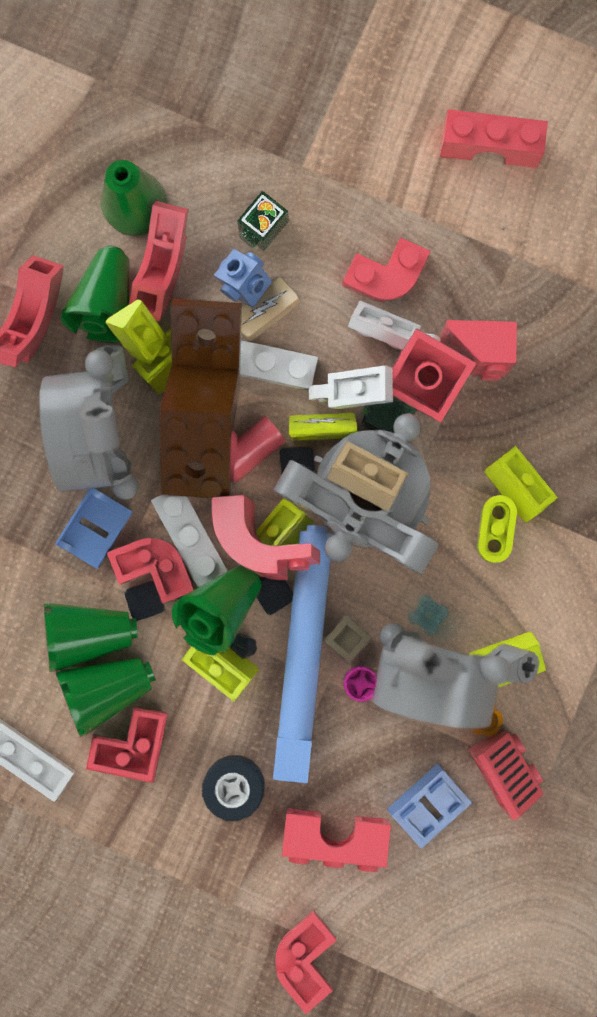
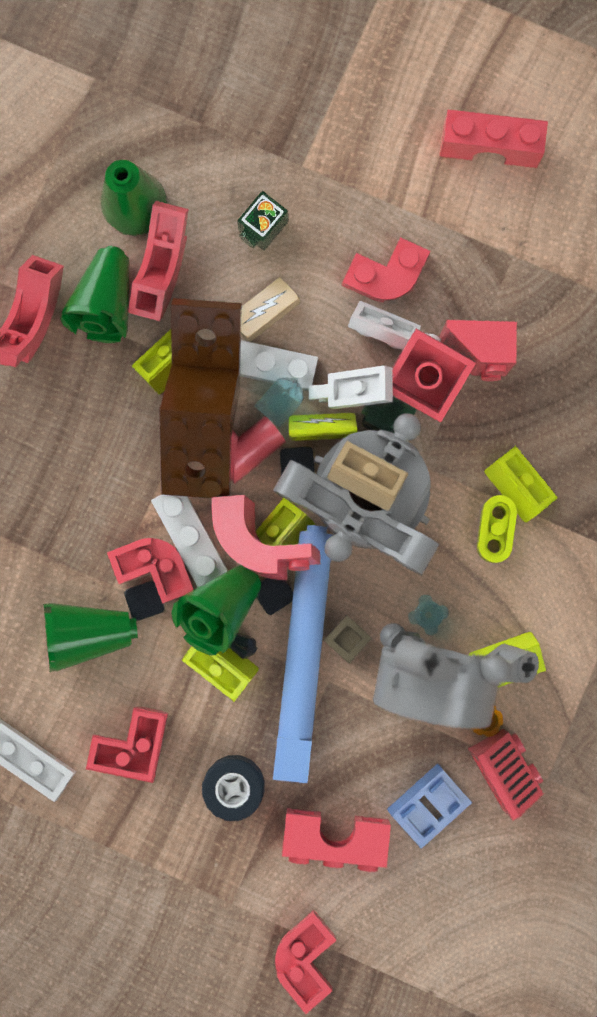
light grey piece [40,345,139,500] -> none
medium blue piece [55,488,133,569] -> none
green cone [56,658,156,737] -> none
neon yellow slope [105,300,168,365] -> none
medium blue brick [214,249,272,308] -> none
dark pink wheel [344,666,377,702] -> none
none -> clear light blue plate [255,377,304,428]

